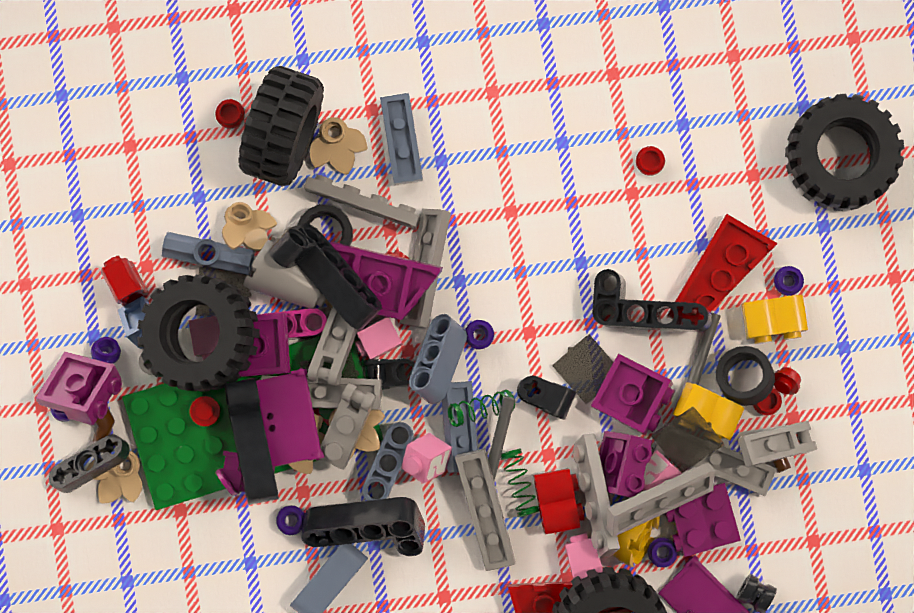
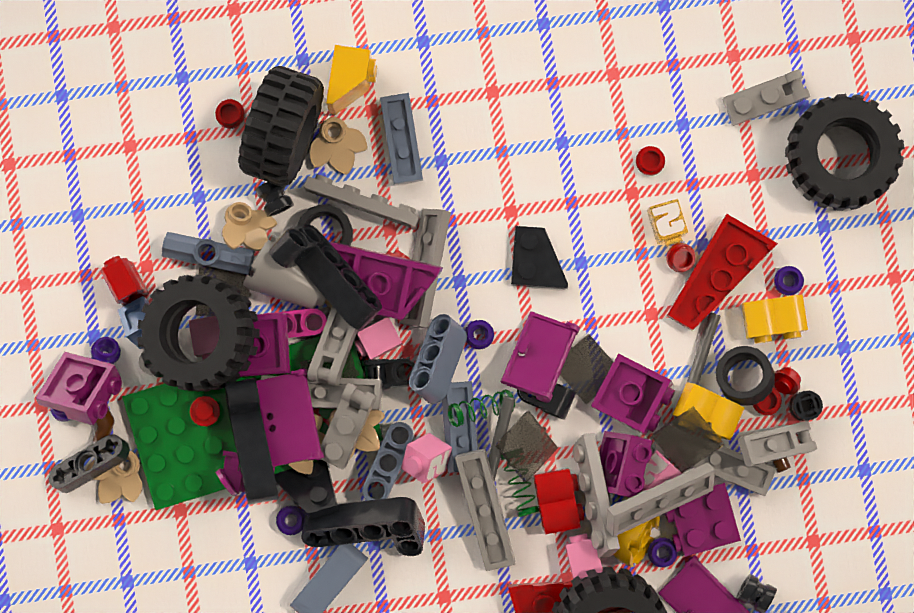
black beam [592,269,713,332] -> none
none -> black wheel [255,182,294,217]
none -> black wing [274,459,339,520]
none -> yellow slope [326,45,377,115]
none -> clear smoke piece [495,411,558,483]
none -> magenta door [500,311,580,403]
none -> black wing [511,226,568,289]
none -> brick [647,199,688,247]
none -> red plate [666,243,695,272]
none -> light grey plate [722,69,811,126]
none -> black wheel [788,390,823,421]

